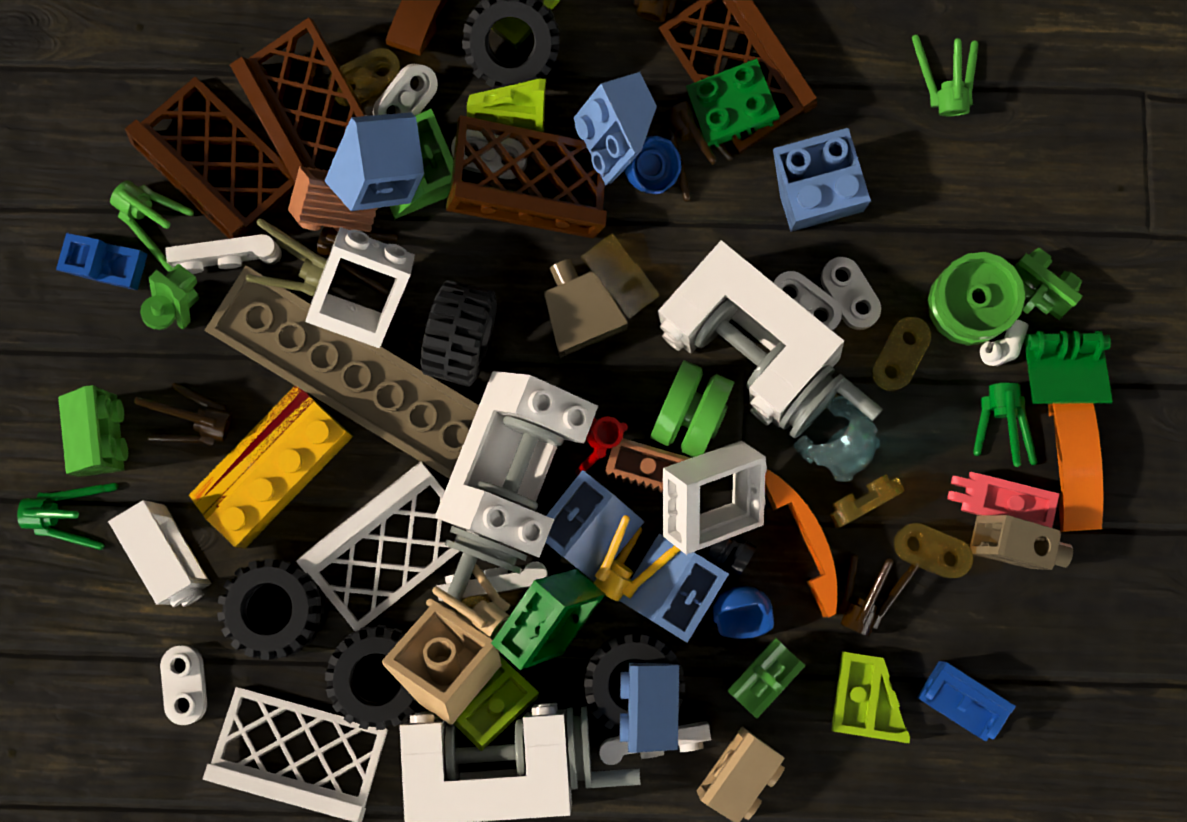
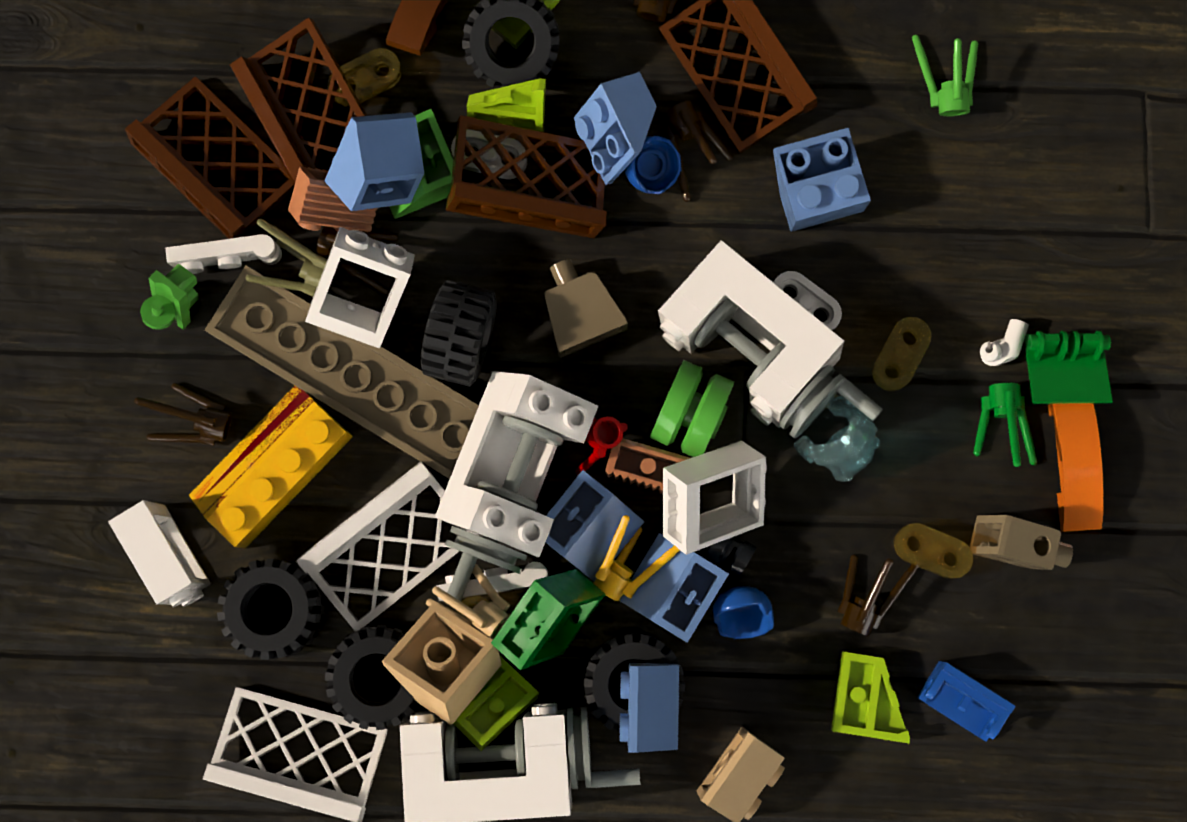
green plant [17,483,119,550] -> none
blue slope [56,233,148,291] -> none
bright green slope [58,385,128,477] -> none
bright green plant [110,180,194,272] -> none
white plate [160,645,207,725] -> none
white plate [373,64,438,116] -> none
clear yellow slope [580,233,660,318] -> none
white plate [599,721,711,765] -> none
green hinge [685,58,780,148] -> none
bright green hips [727,638,806,718] -> none
orange slope [765,469,837,618] -> none
white plate [821,257,881,330] -> none
clear yellow plate [829,474,905,529] -> none
bright green wheel [927,252,1025,346] -> none
coral hinge [947,472,1059,528] -> none
bright green hips [1014,248,1082,320] -> none

